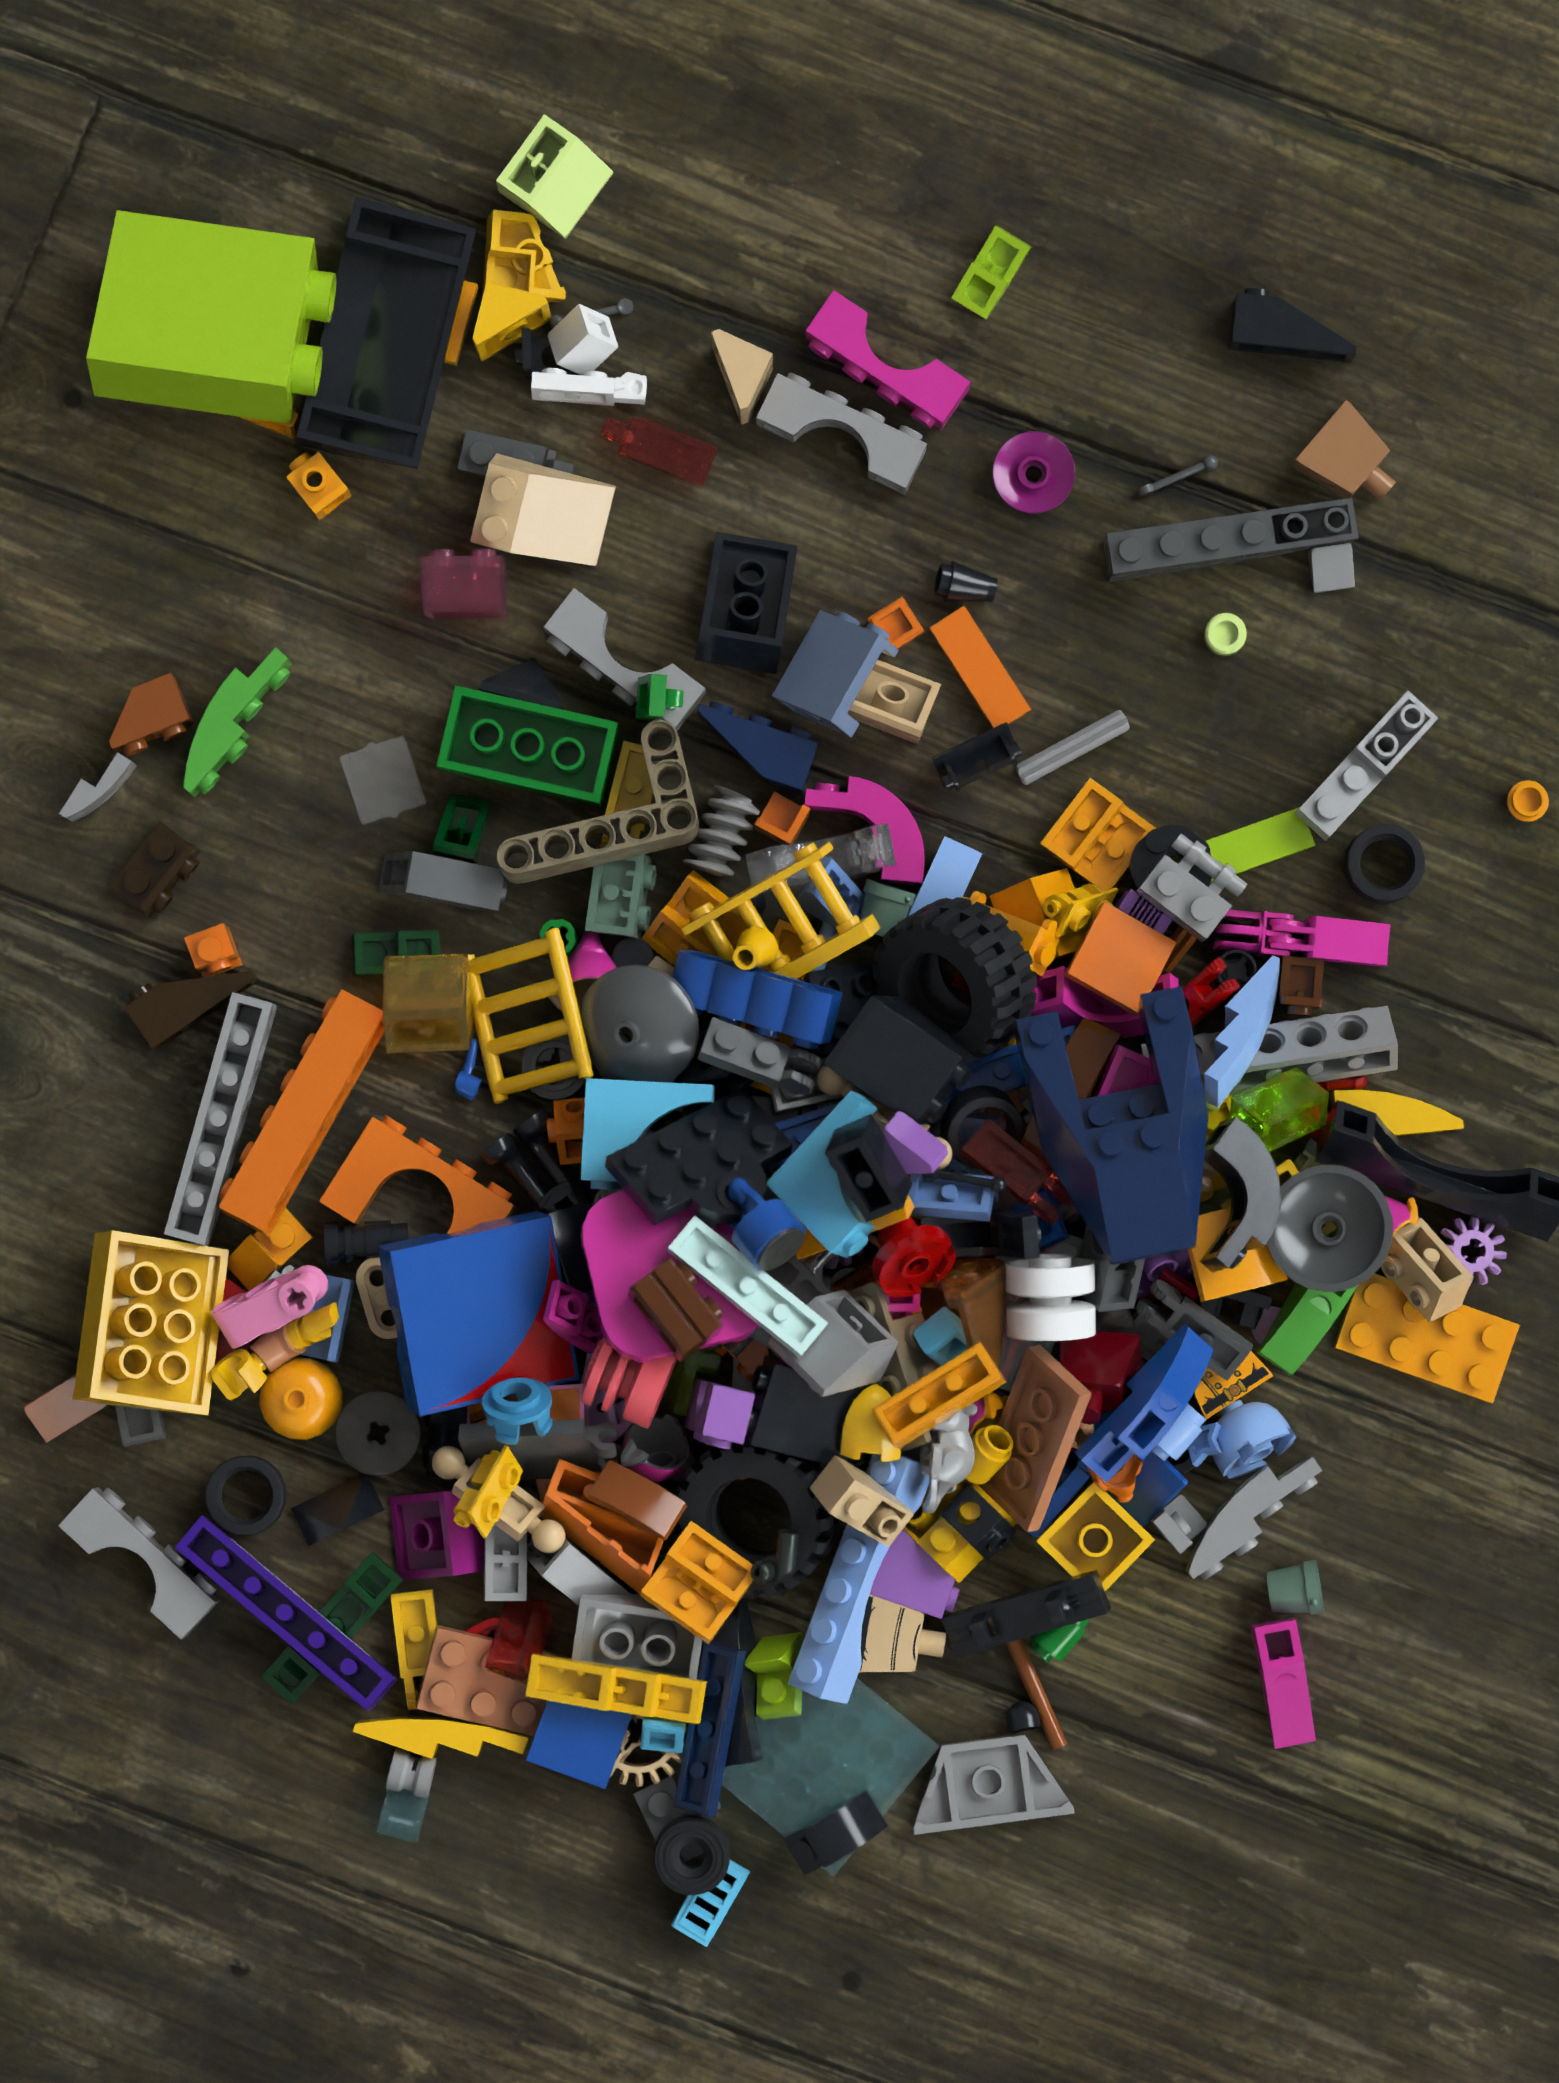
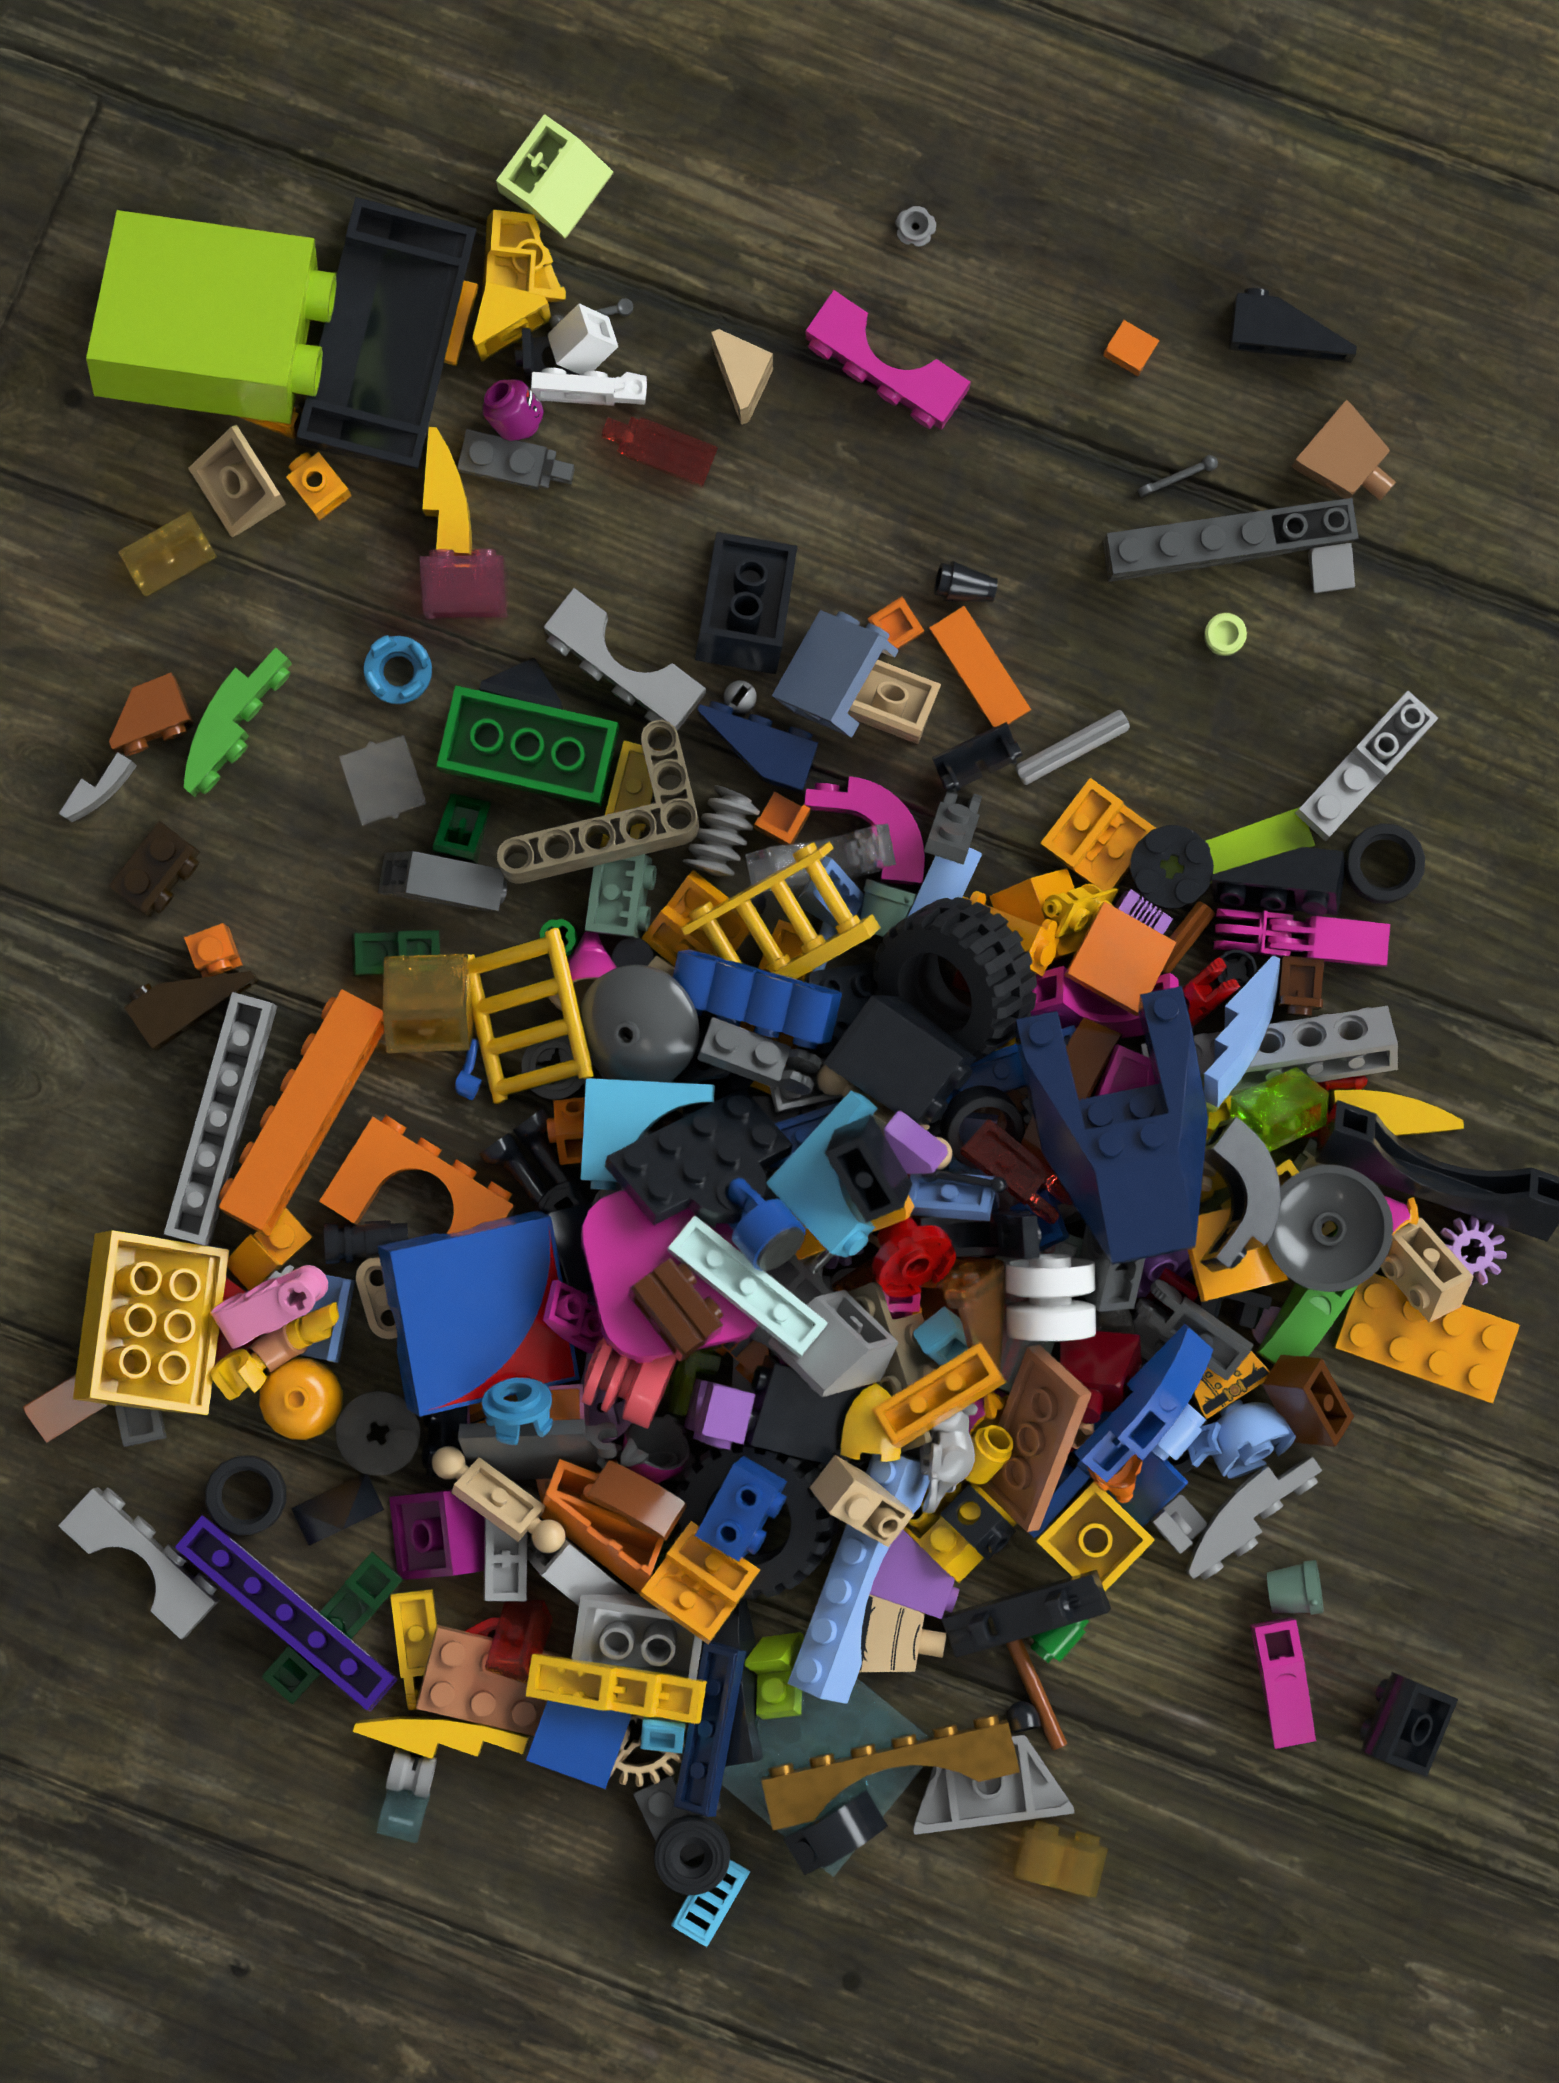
yellow hinge [453,1445,523,1538] -> none
tan slope [470,454,616,566] -> none
green tile [635,674,684,721] -> none
yellow cone [733,926,778,970] -> none
pearl dark grey arm [751,1529,800,1585] -> none
light grey arch [756,373,927,495] -> none
lime slope [951,226,1032,319] -> none
magenta dish [993,431,1075,514] -> none
light grey brick [1136,833,1247,942] -> none
light orange plate [1506,780,1549,822] -> none
none -> clear yellow hinge [118,511,217,597]
none -> tan slope [188,425,286,537]
none -> dark azure piece [364,635,432,704]
none -> yellow slope [422,427,472,560]
none -> magenta head [482,379,544,441]
none -> blue brick [695,1456,787,1562]
none -> light grey hinge [724,680,757,715]
none -> pearl gold arch [761,1714,1020,1830]
none -> light grey plate [896,206,936,247]
none -> dark grey hinge [924,788,982,865]
none -> clear yellow brick [1012,1820,1108,1898]
none -> orange slope [1103,320,1159,376]
none -> black slope [1211,847,1346,916]
none -> reddish brown brick [1262,1355,1354,1447]
none -> black brick [1360,1672,1458,1777]

